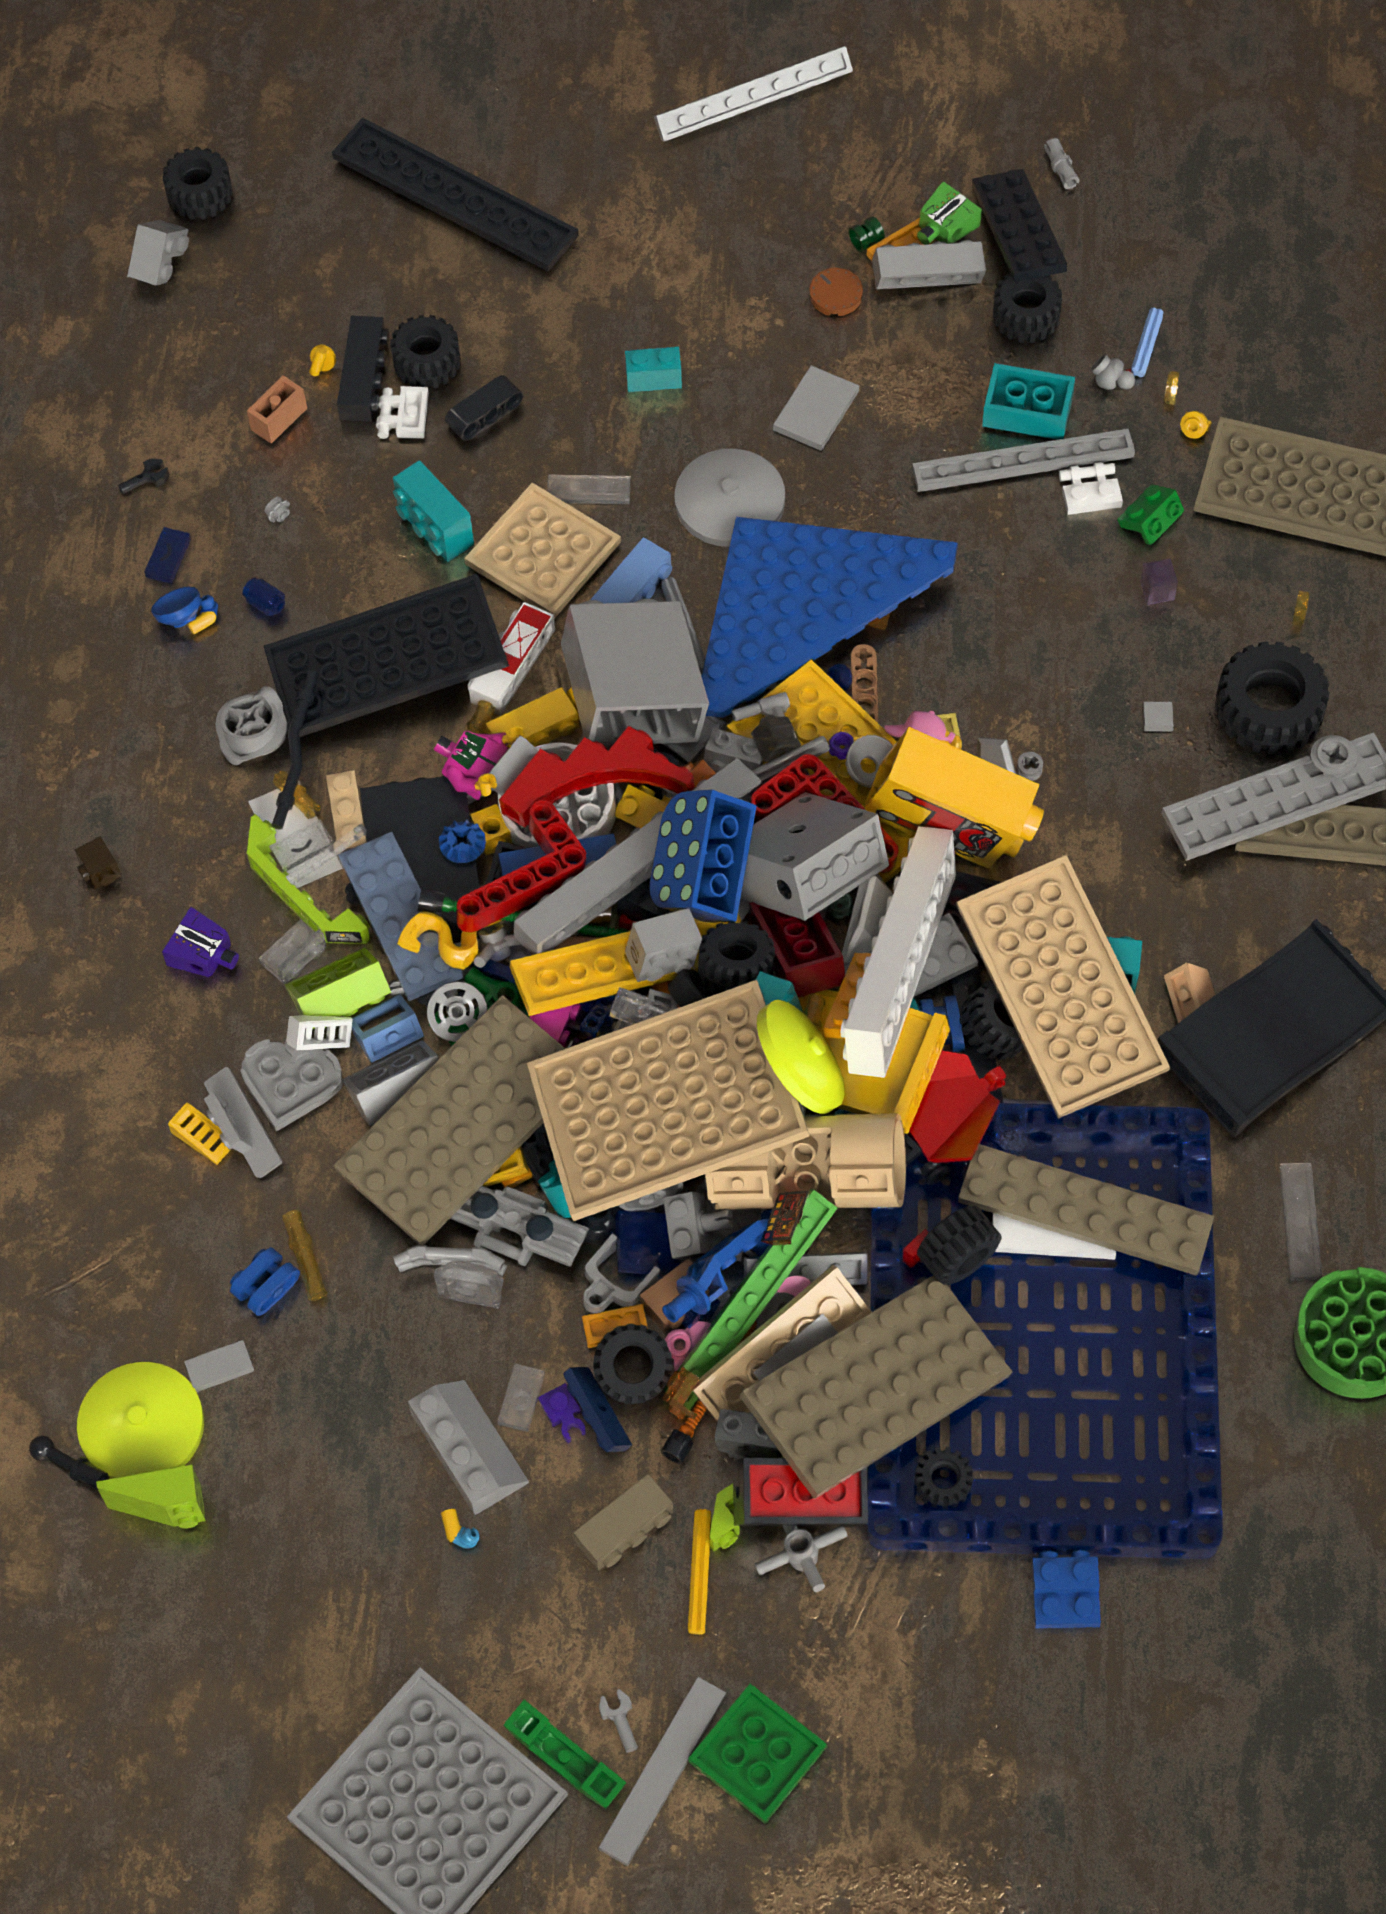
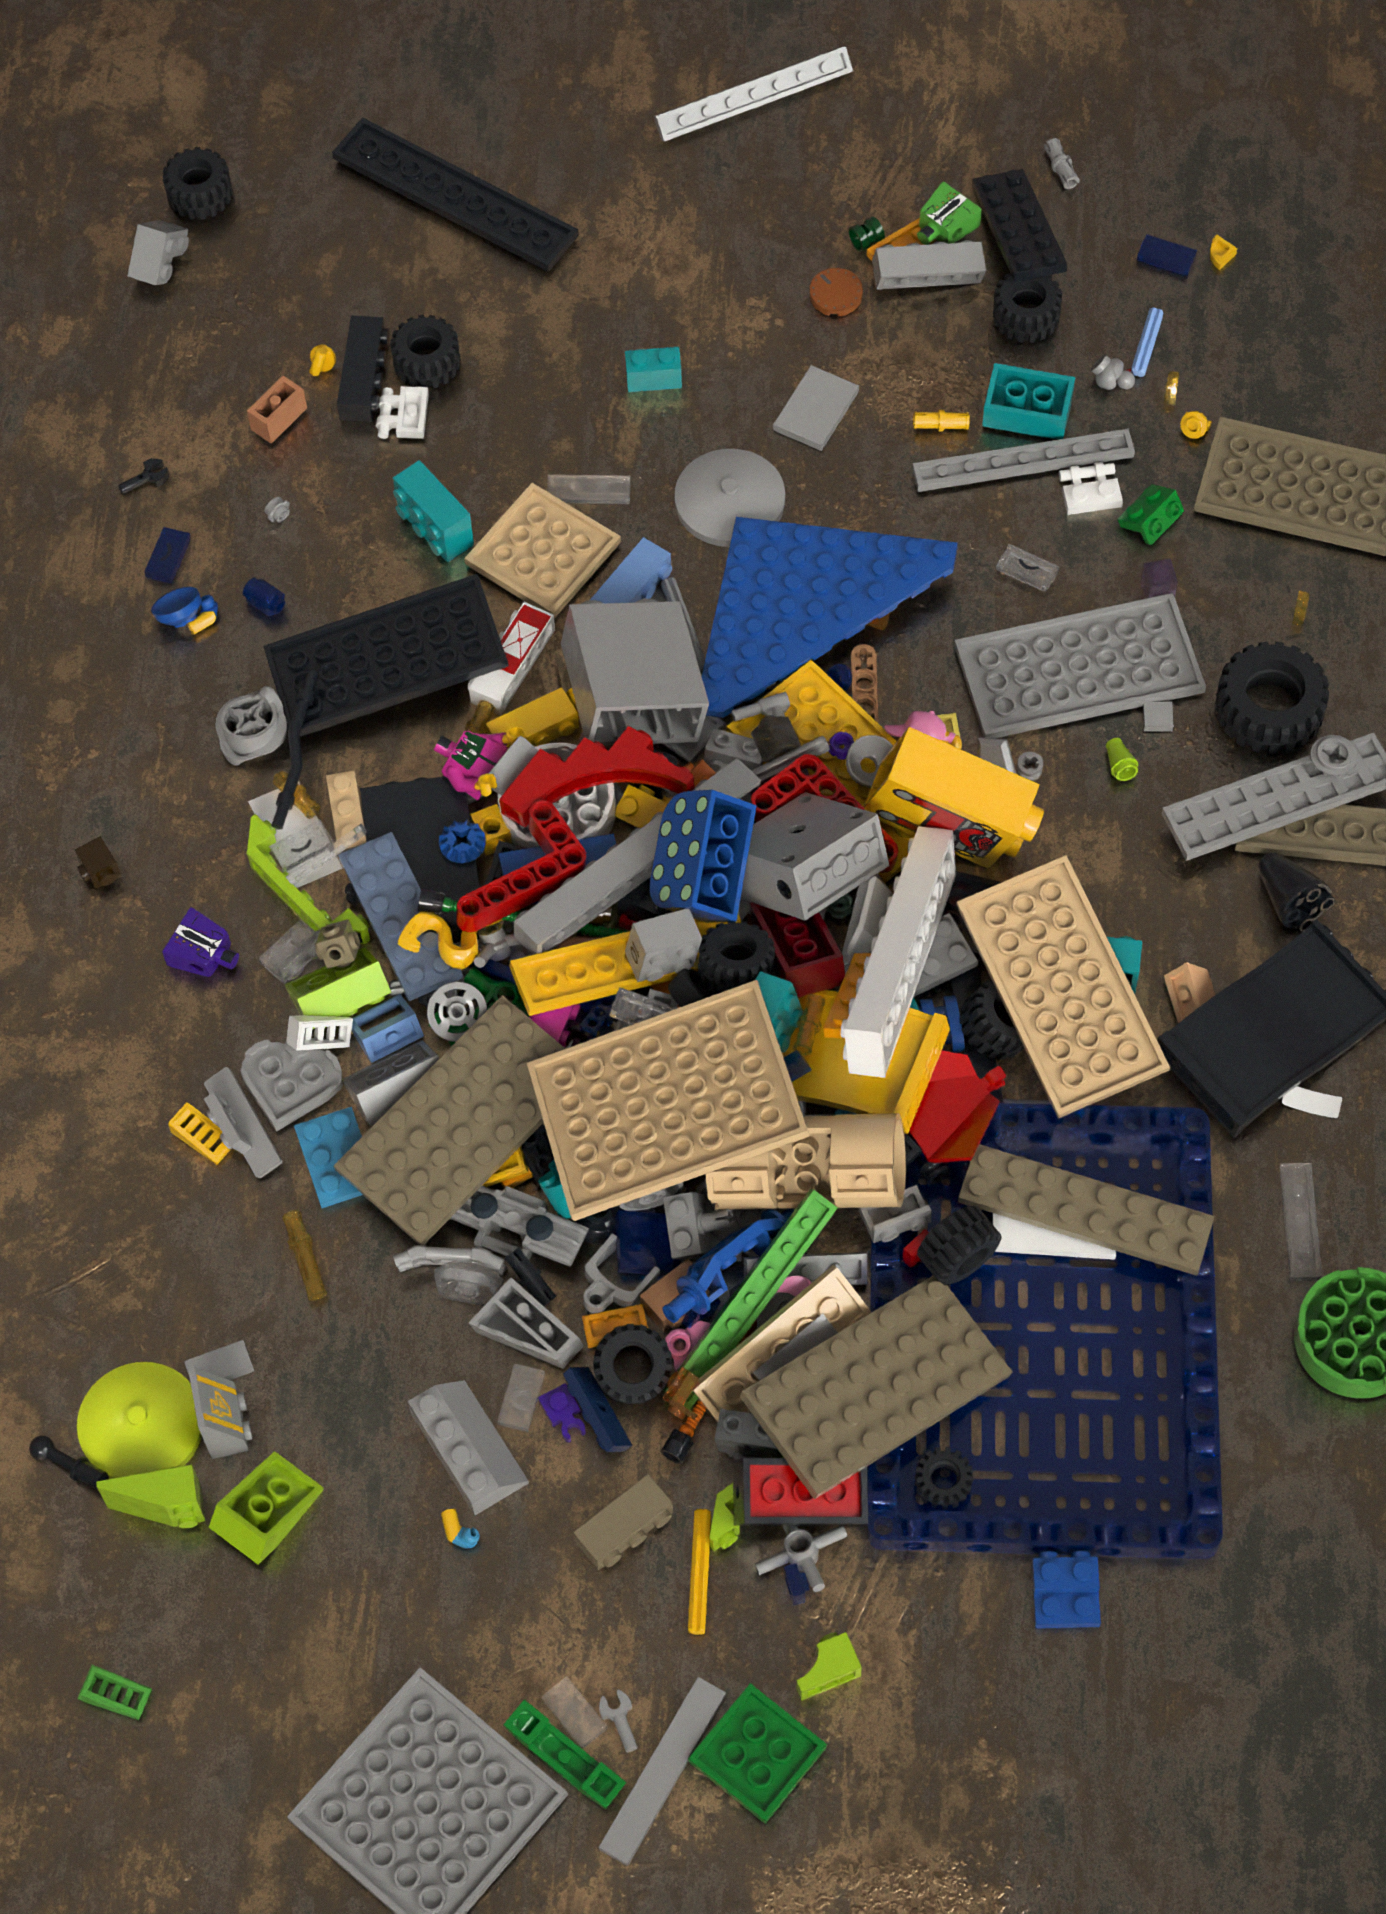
blue brick [230,1247,300,1316] -> none
black beam [445,375,524,441] -> none
neon yellow dish [757,1000,845,1114] -> none
piece [761,1190,810,1246] -> none
none -> bright green slope [77,1664,152,1720]
none -> light grey slope [188,1367,253,1459]
none -> lime slope [209,1451,324,1565]
none -> dark azure plate [294,1106,363,1209]
none -> dark tan brick [315,919,360,969]
none -> light grey wedge [469,1278,584,1369]
none -> black pin [504,1247,557,1306]
none -> clear tile [541,1677,608,1749]
none -> clear blue plate [784,1563,810,1606]
none -> lime arch [796,1632,862,1701]
none -> light grey bracket [859,1185,932,1243]
none -> yellow pin [913,409,969,432]
none -> light grey plate [954,593,1206,738]
none -> clear tile [996,544,1059,592]
none -> lime cone [1105,738,1138,781]
none -> clear blue tile [1137,235,1197,276]
none -> yellow tile [1210,234,1237,270]
none -> black cone [1258,852,1335,932]
none -> white sticker [1282,1086,1342,1118]

